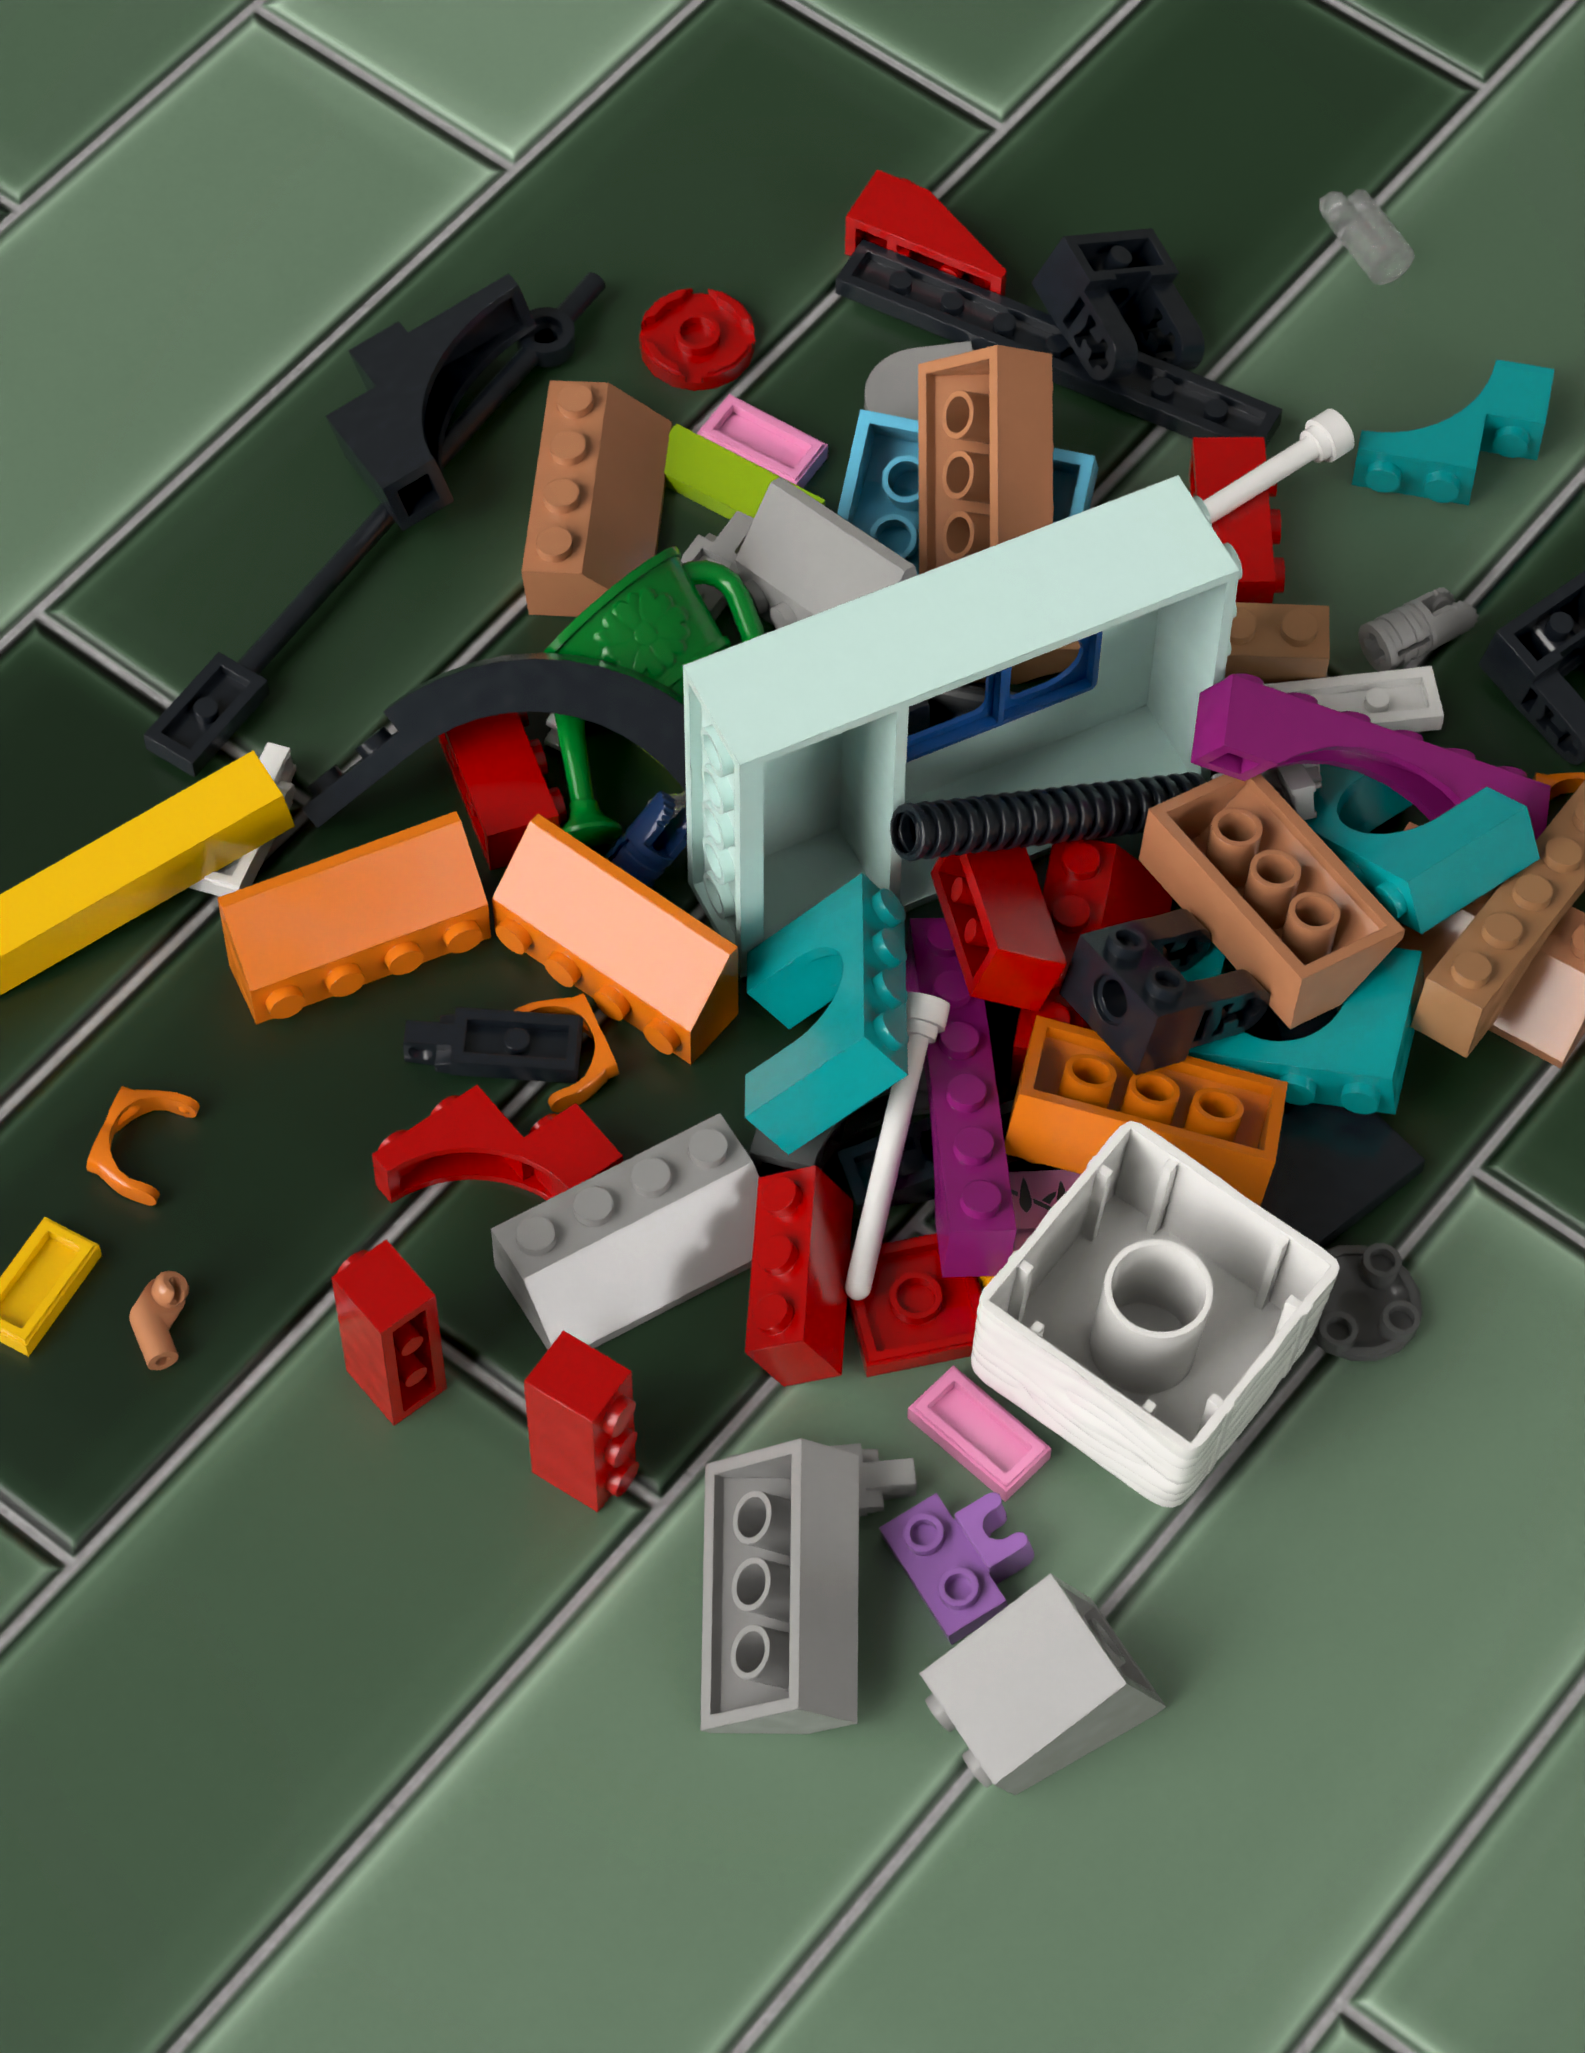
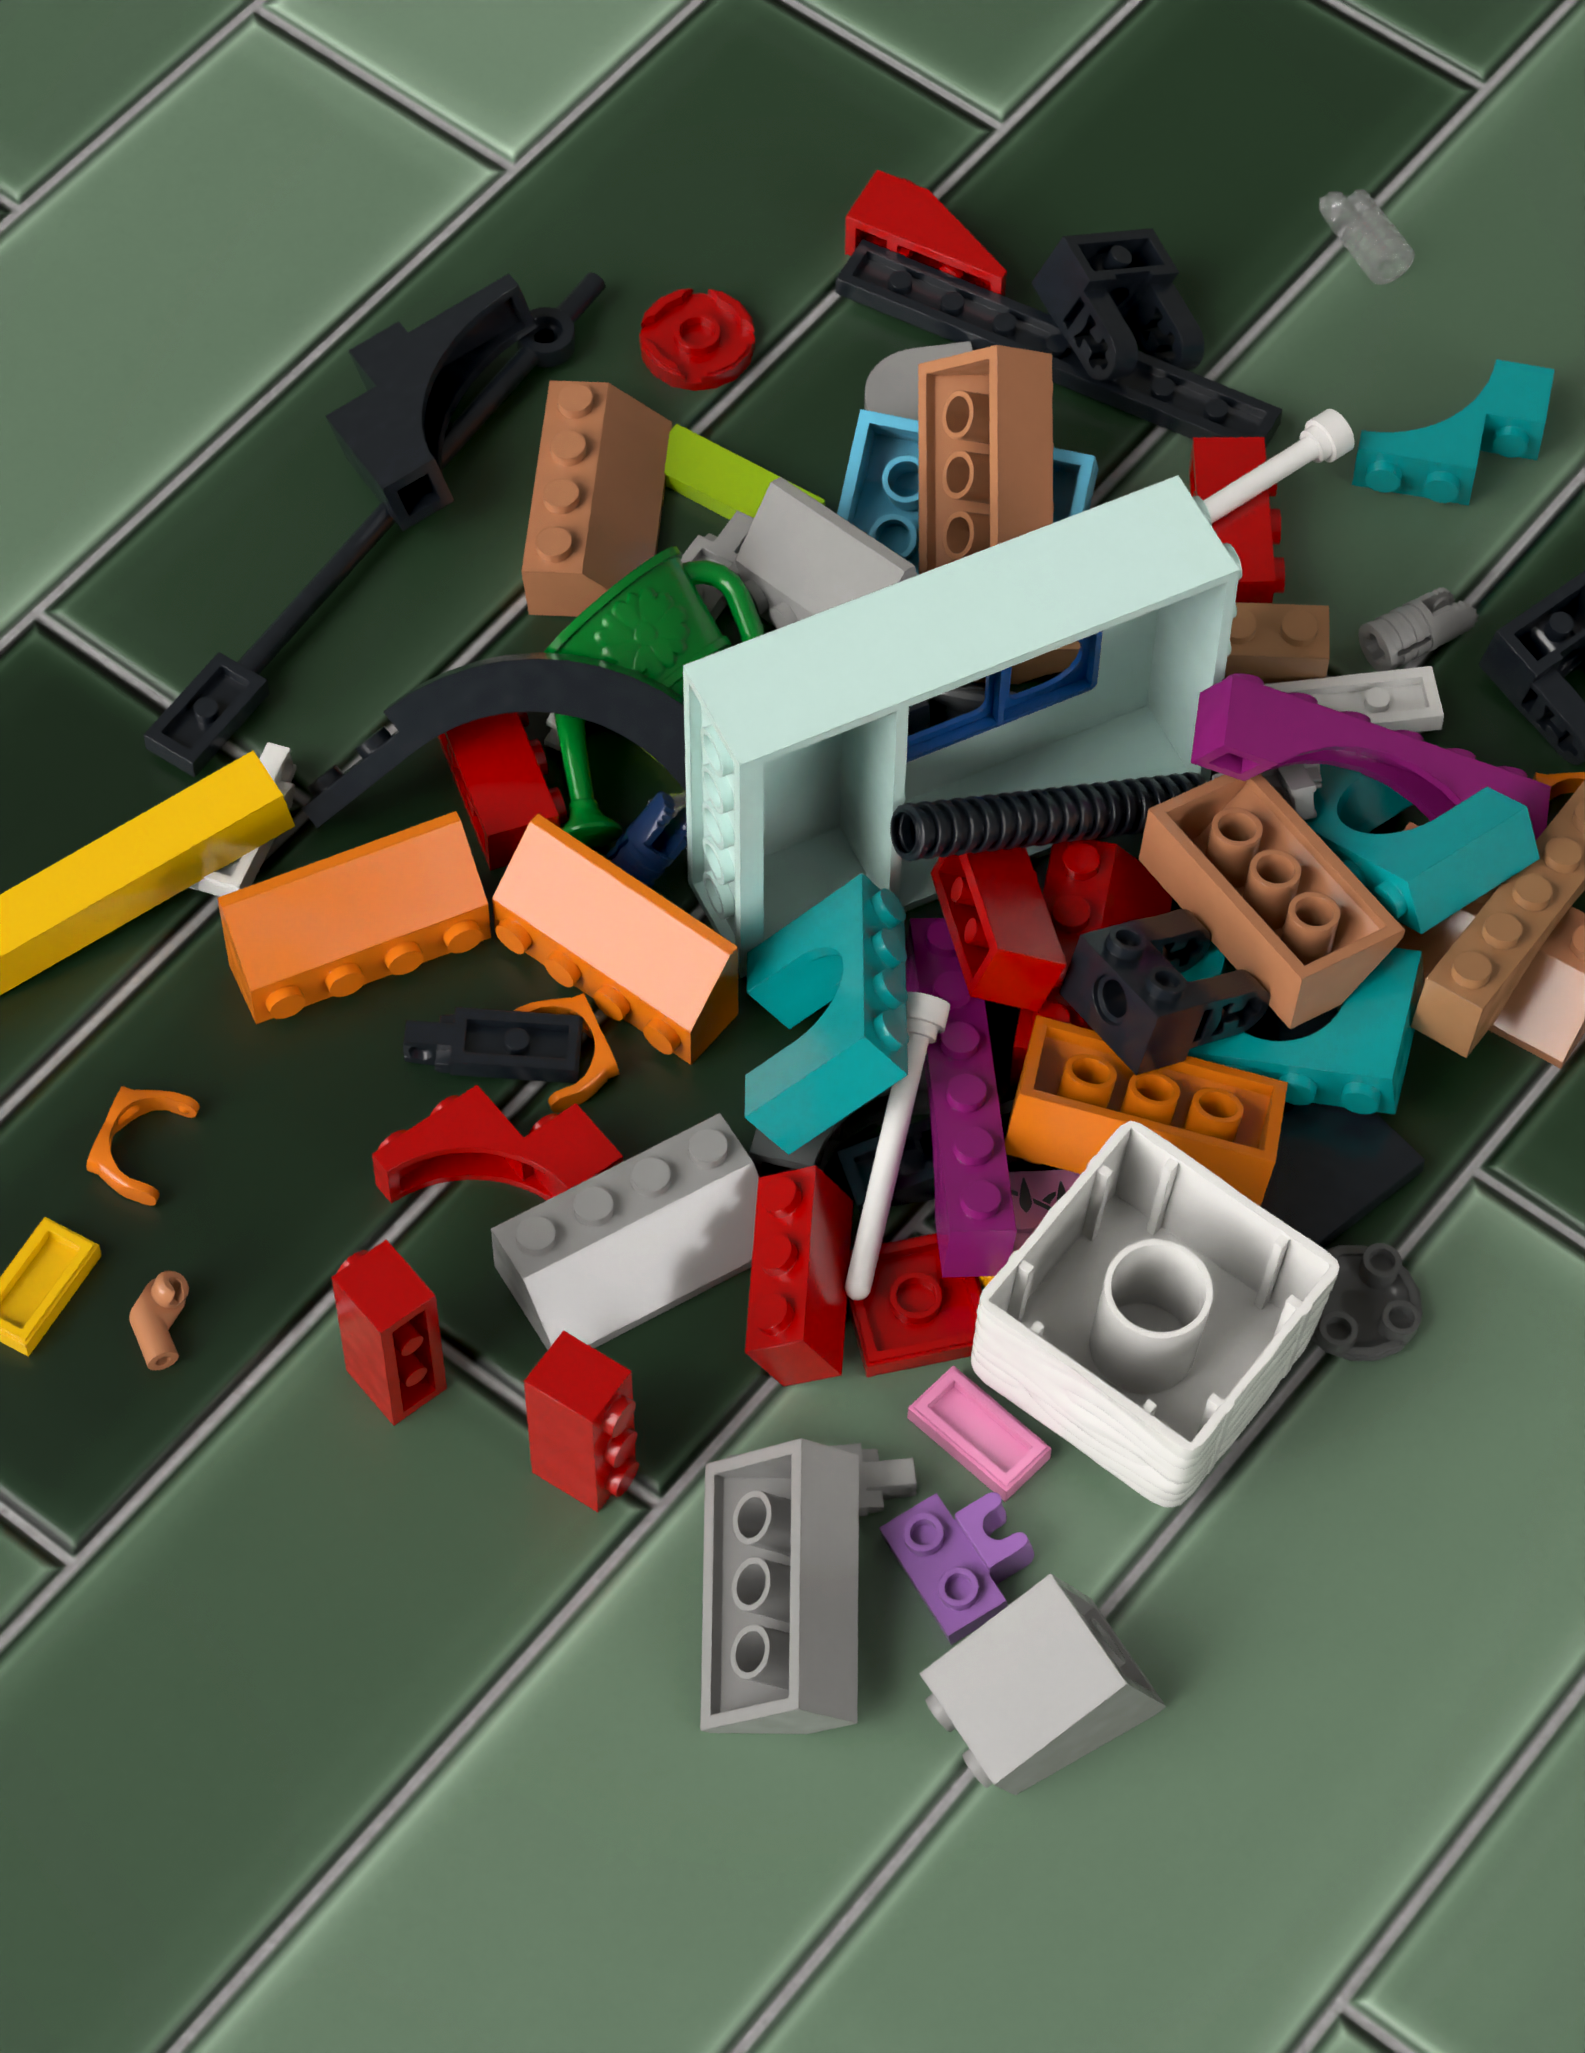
bright pink tile [697,394,828,488] -> none

